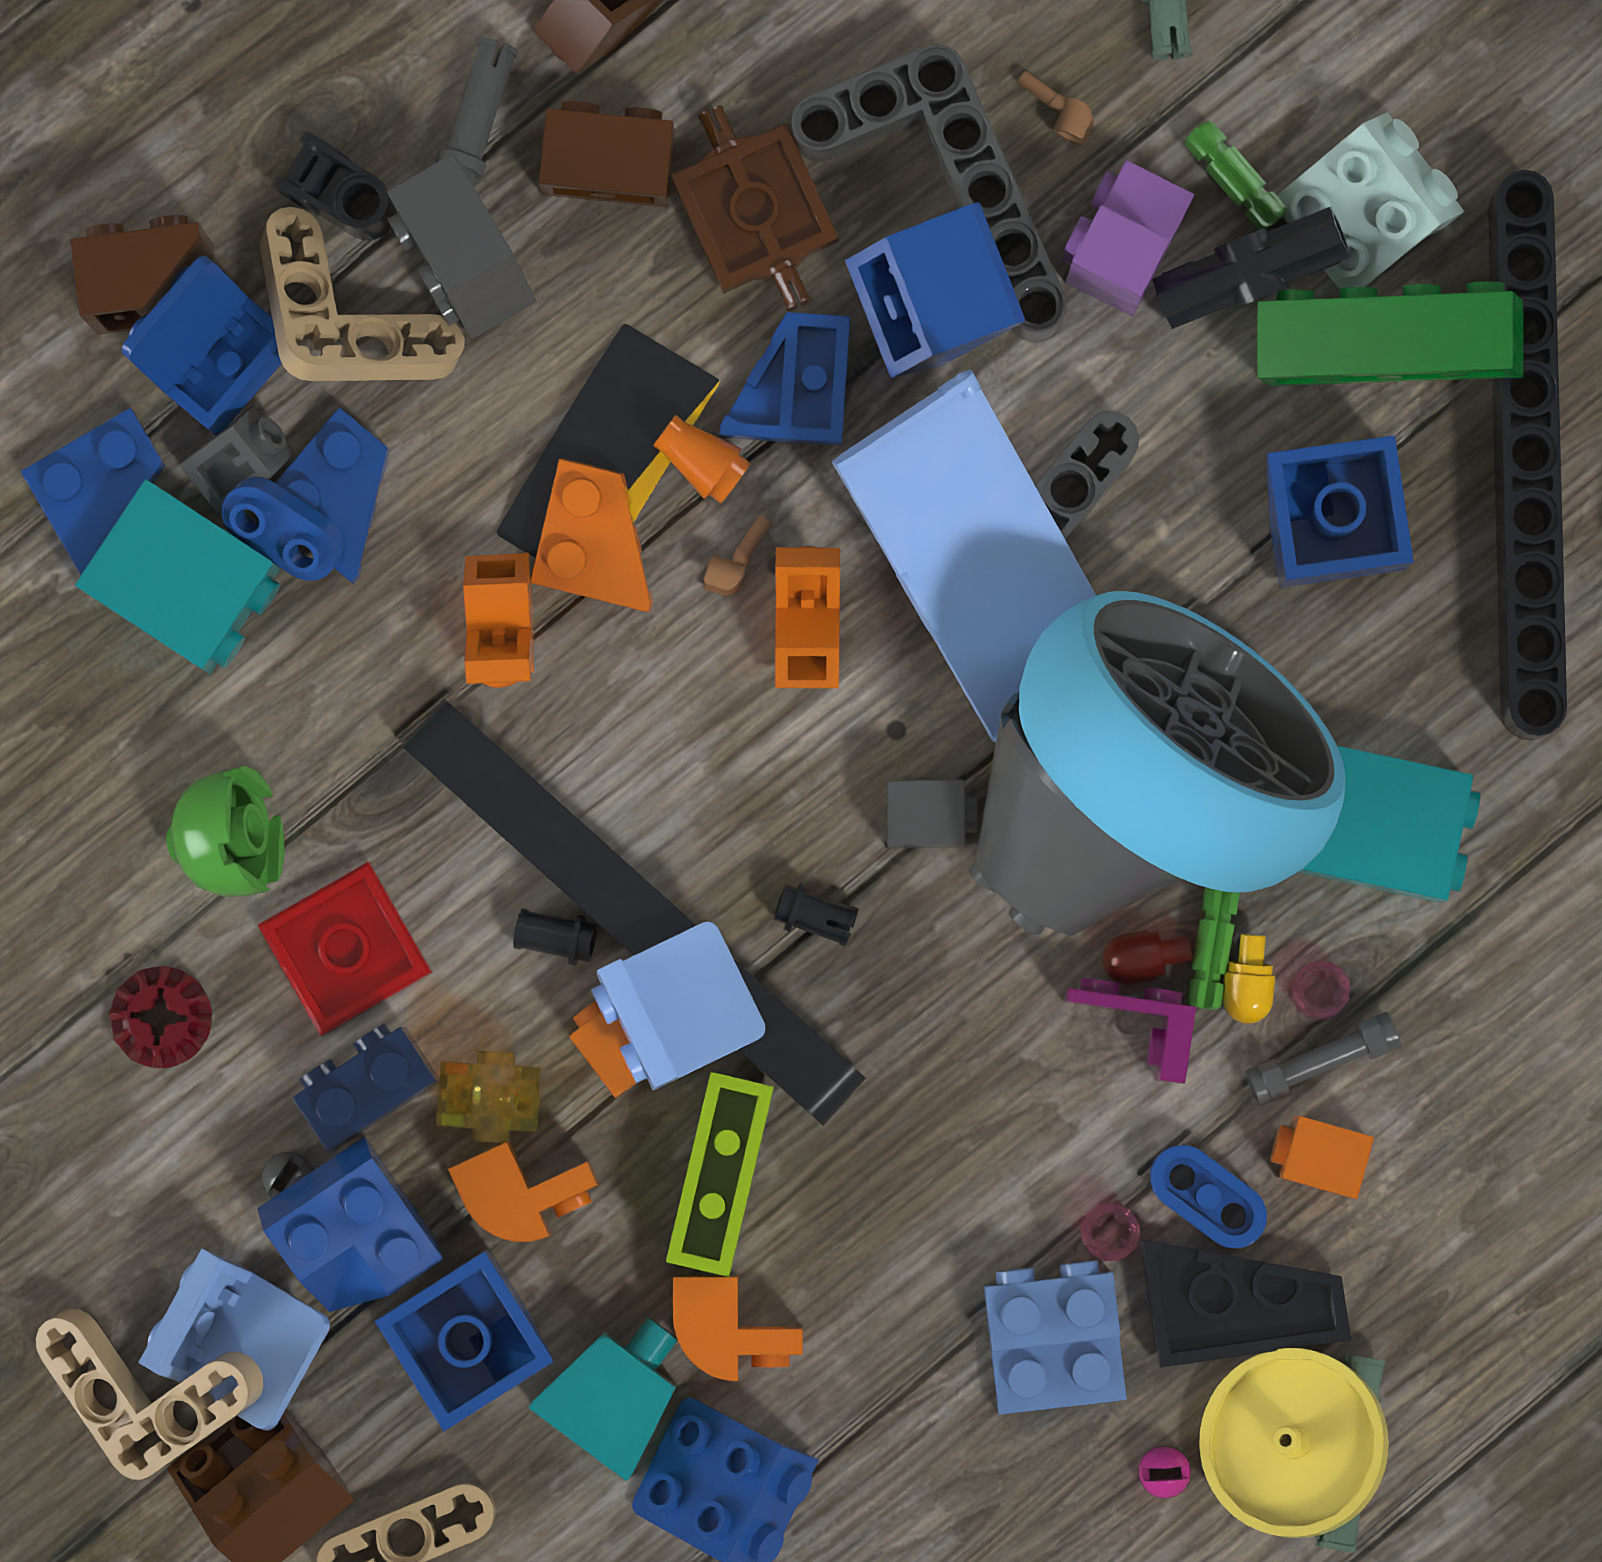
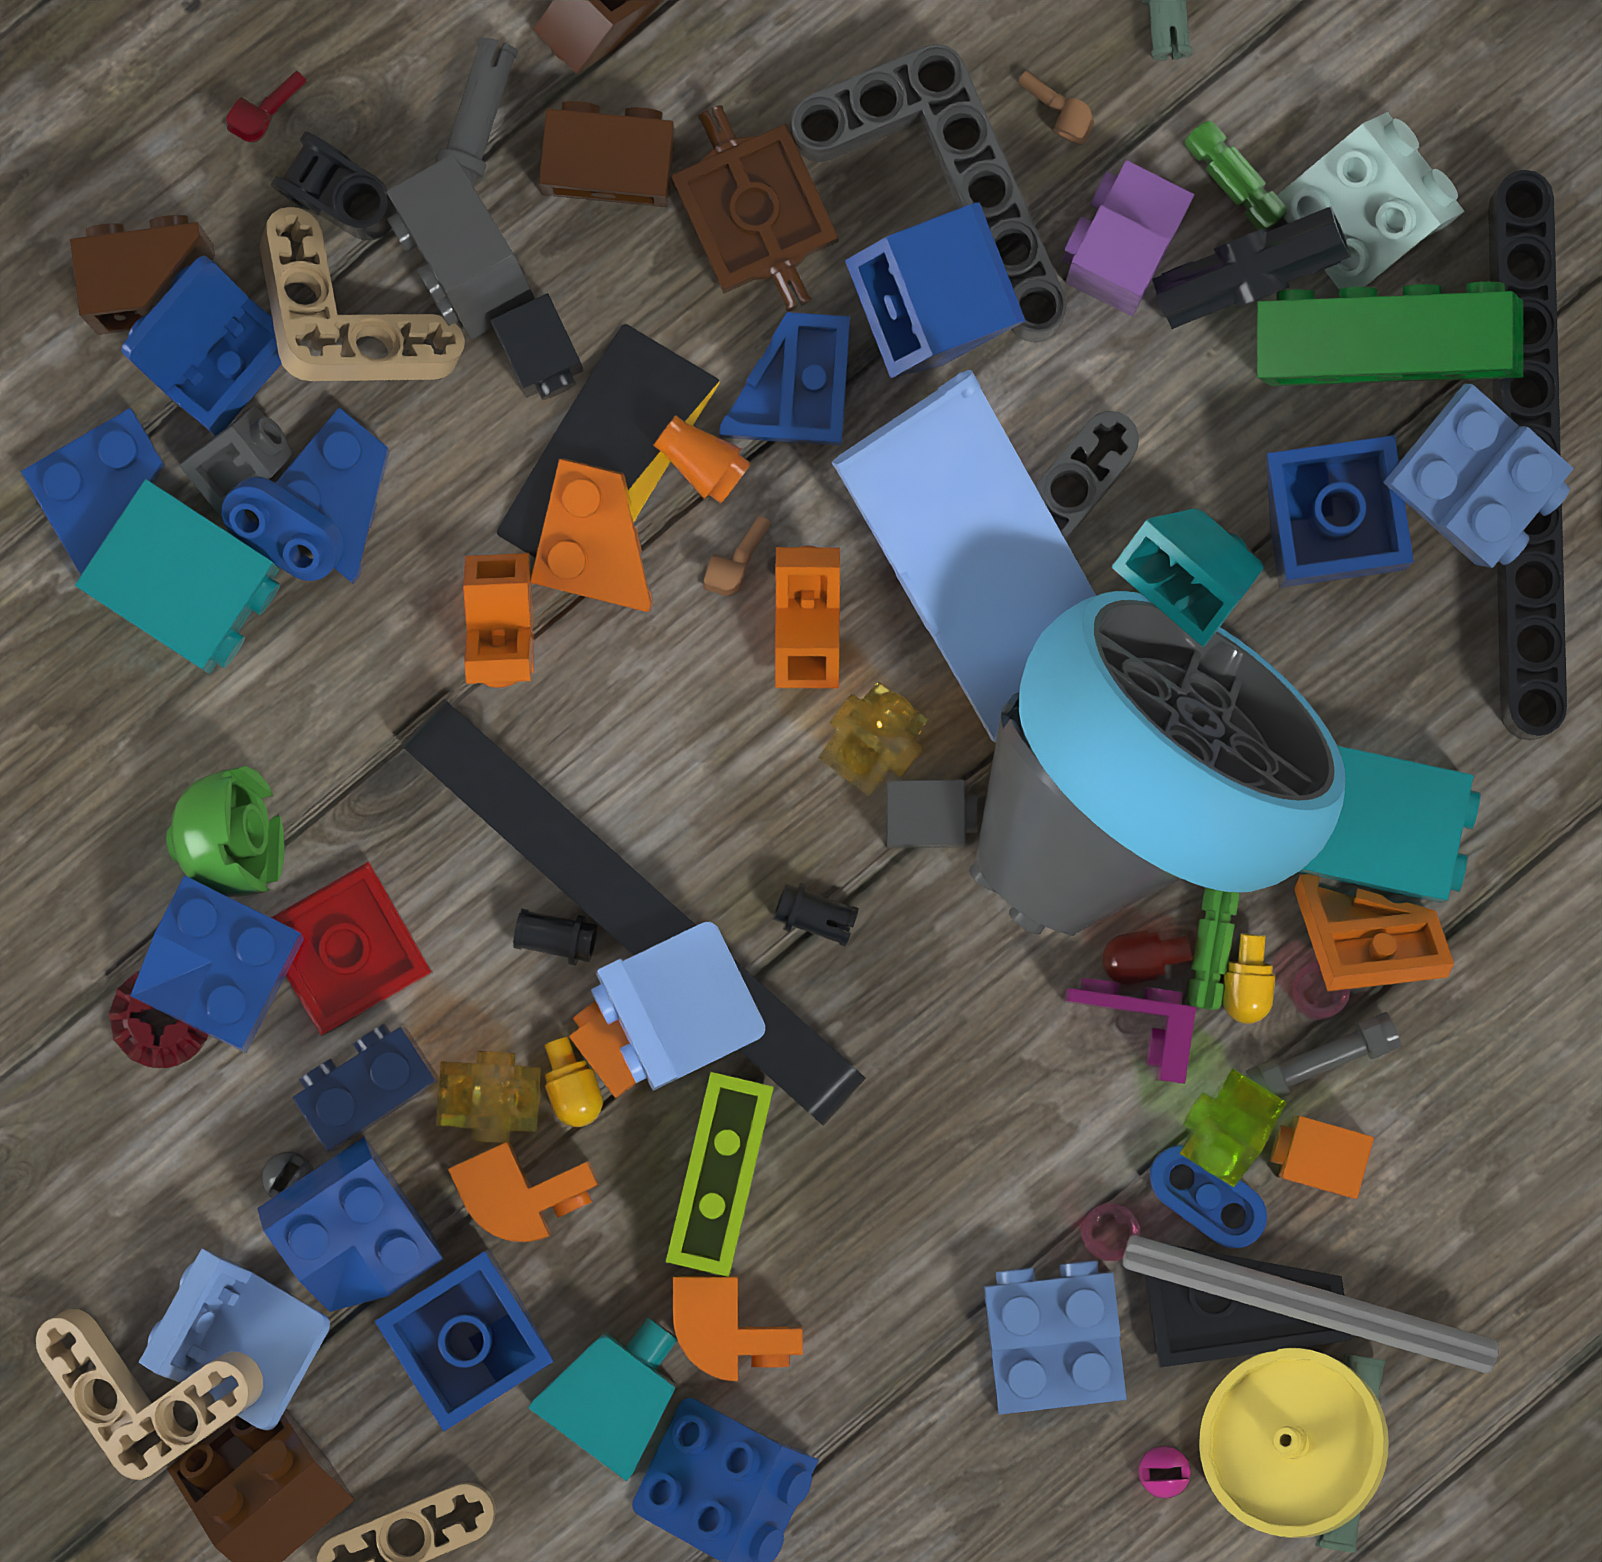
none -> blue slope [130,875,304,1053]
none -> dark red hand [226,71,307,143]
none -> black brick [491,293,584,400]
none -> yellow cylinder [544,1037,603,1127]
none -> clear yellow brick [818,681,929,796]
none -> teal torso [1112,508,1264,647]
none -> light grey axle [1123,1235,1499,1374]
none -> clear neon green brick [1180,1068,1287,1187]
none -> orange wing [1294,874,1454,991]
none -> medium blue plate [1383,383,1574,568]

